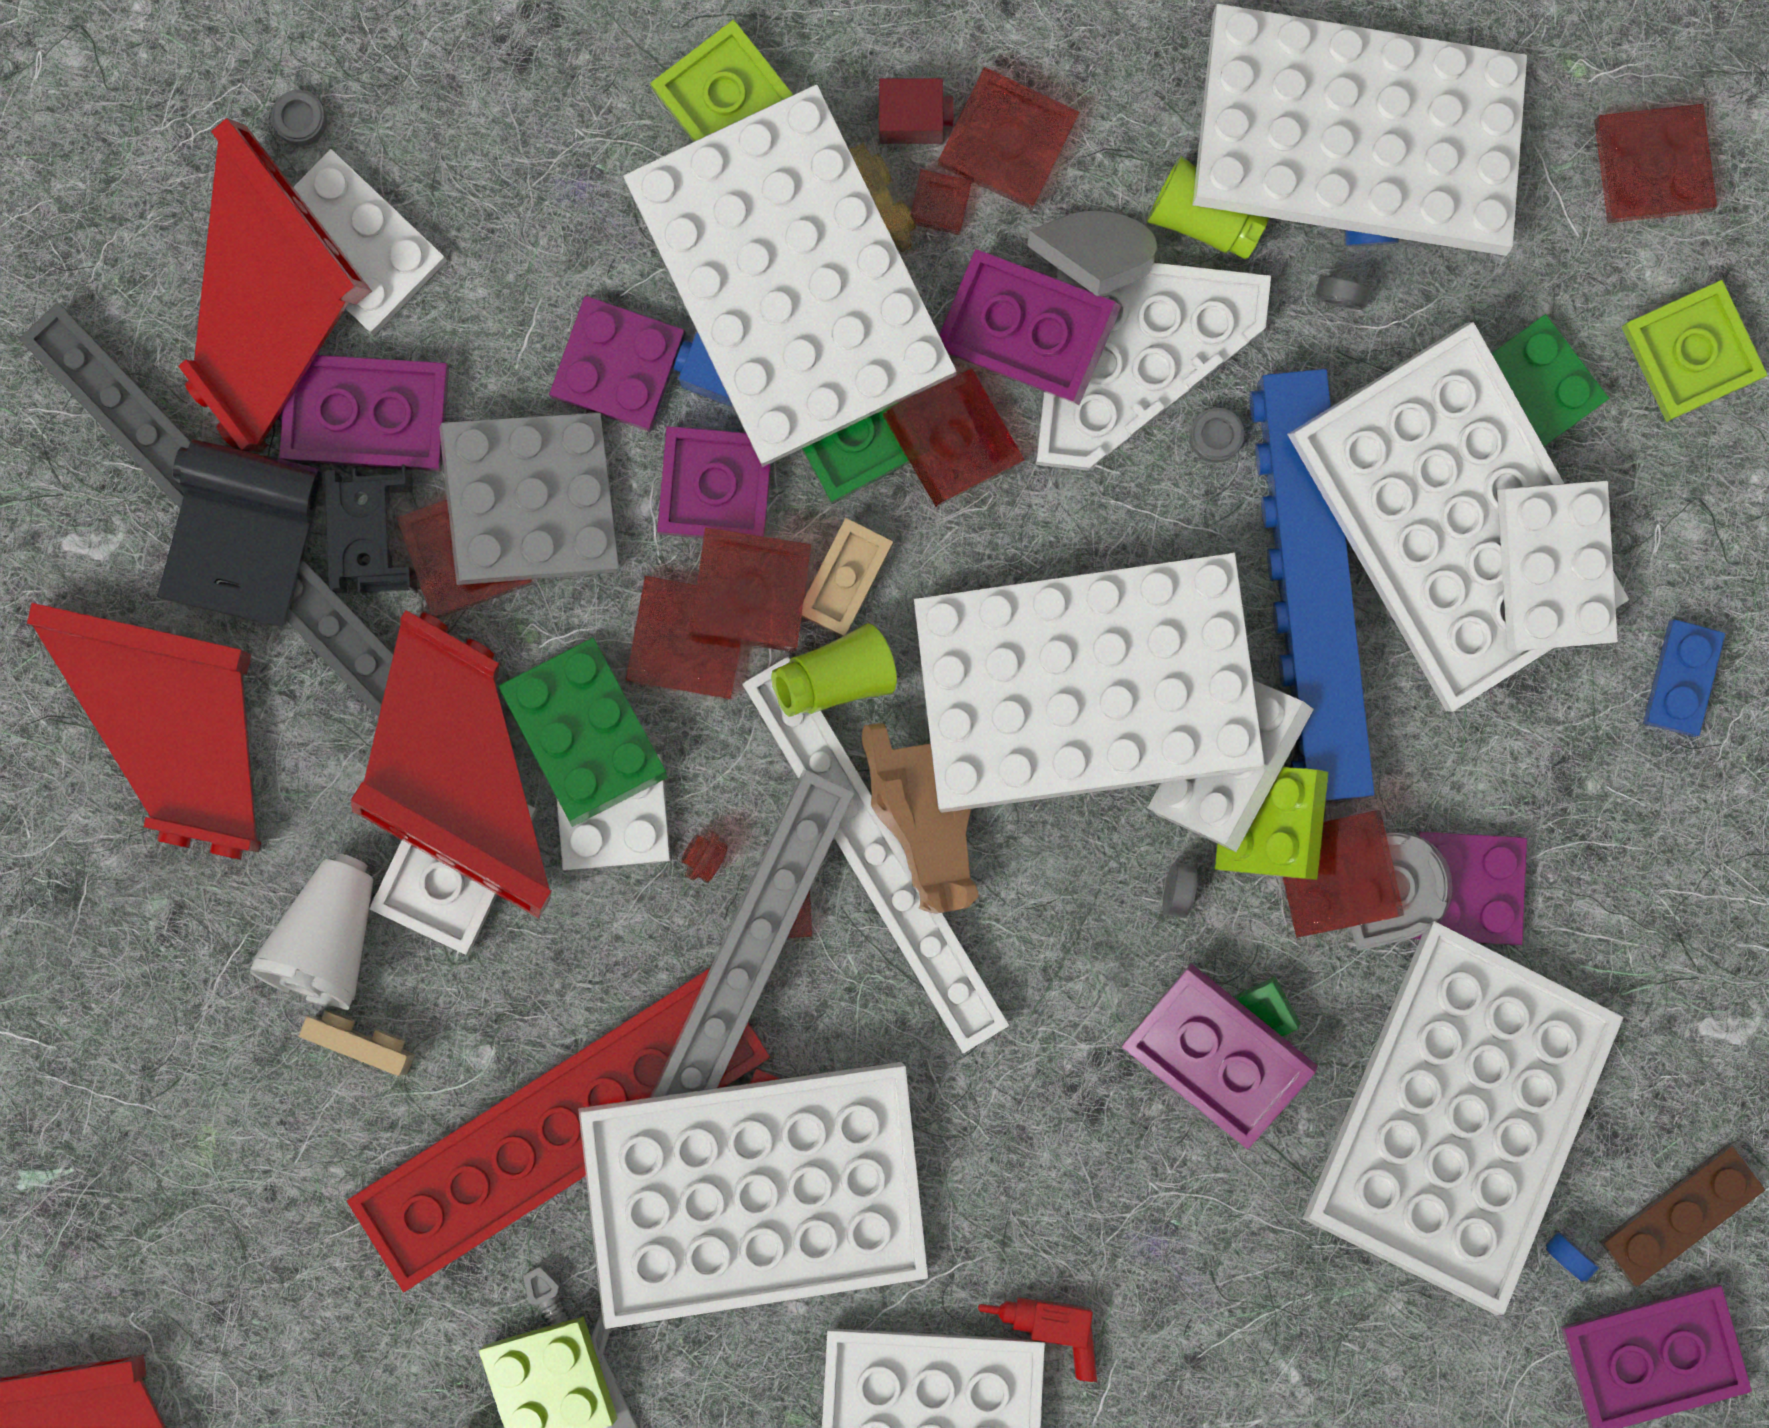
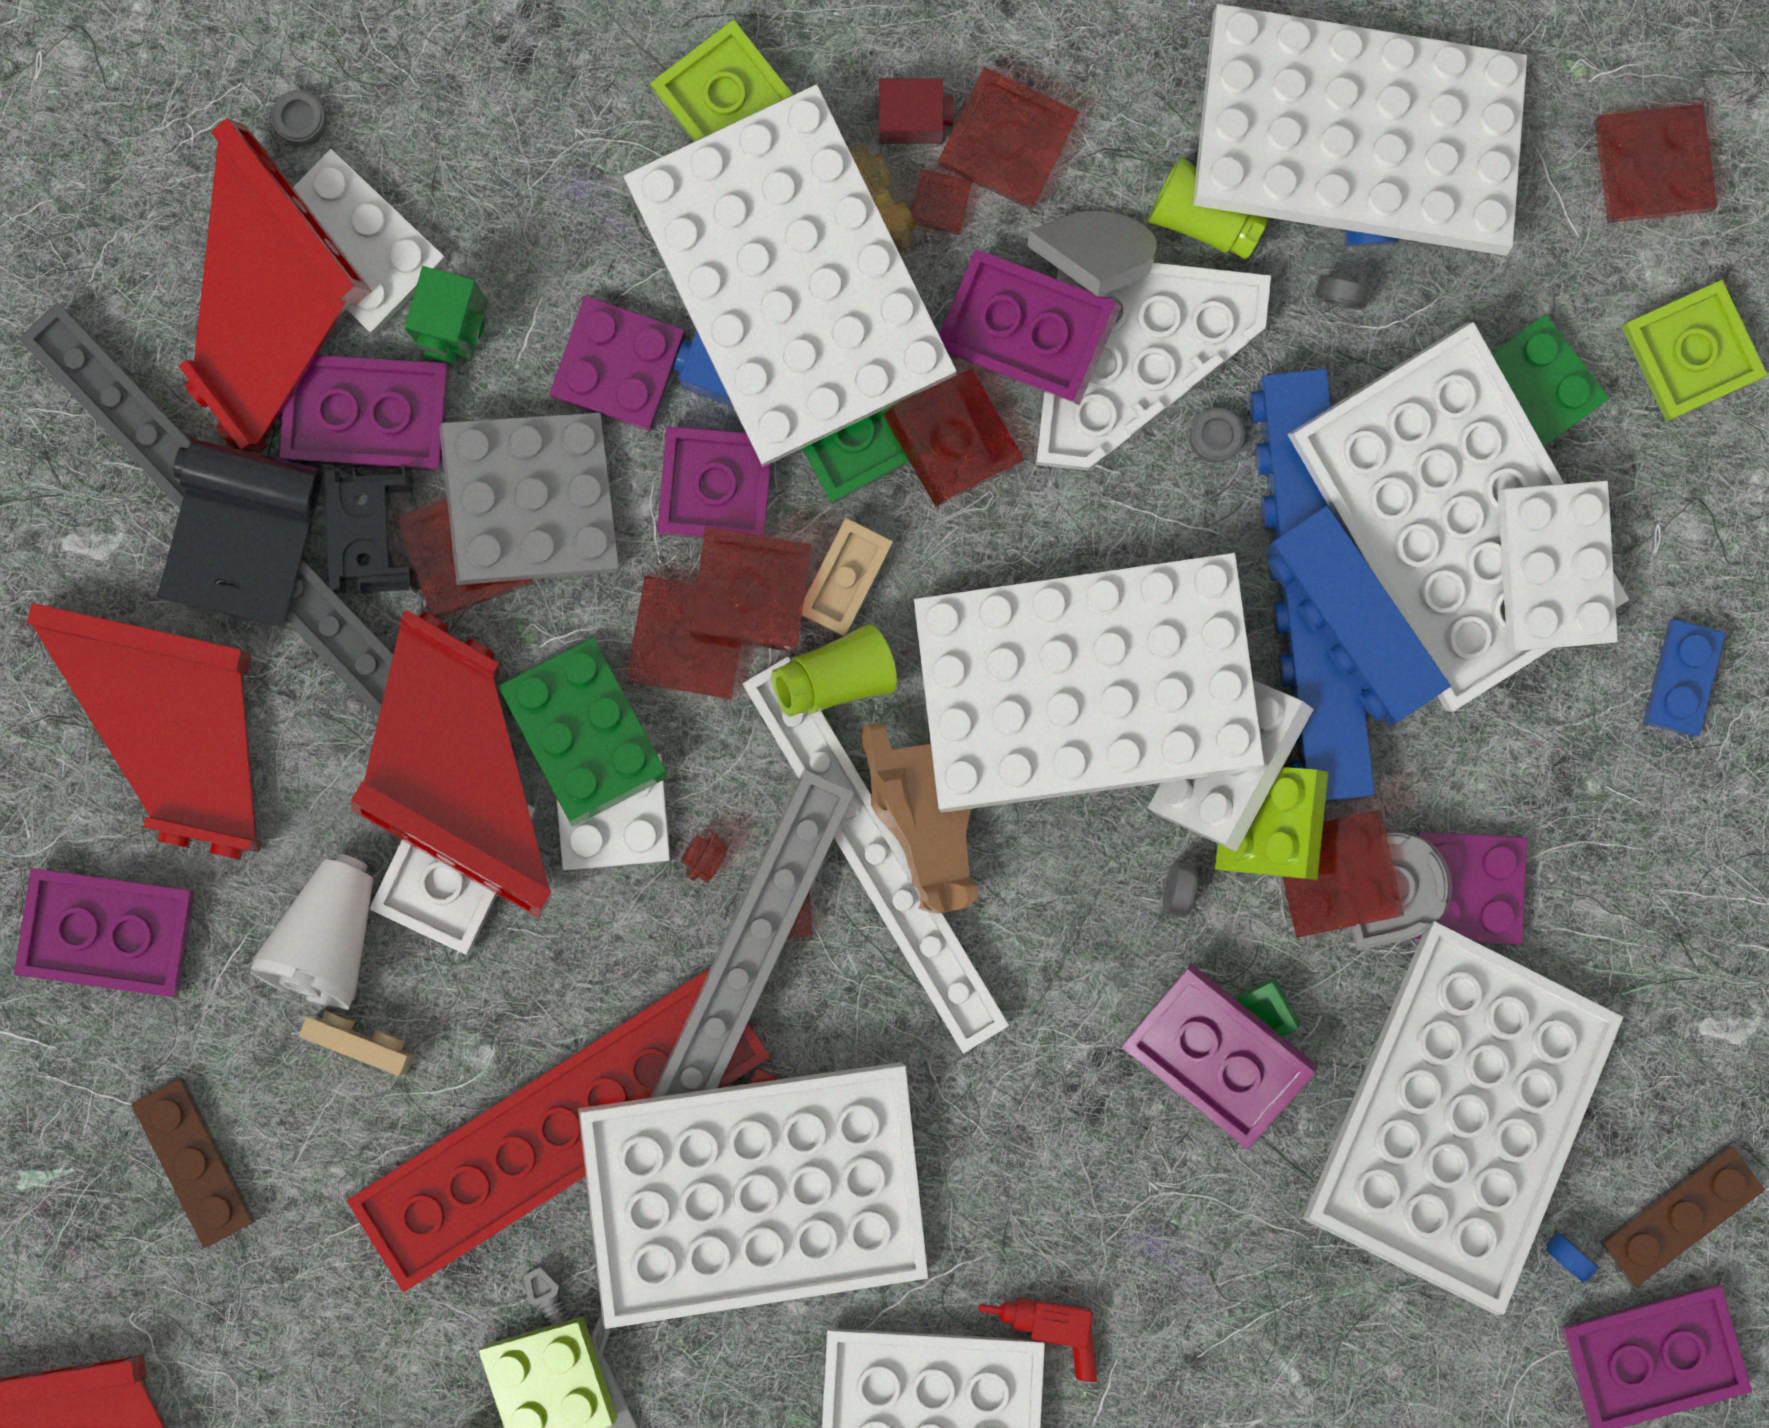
none -> magenta plate [14,868,195,997]
none -> reddish brown plate [131,1078,256,1248]
none -> green brick [404,266,488,365]
none -> blue brick [1267,506,1451,726]

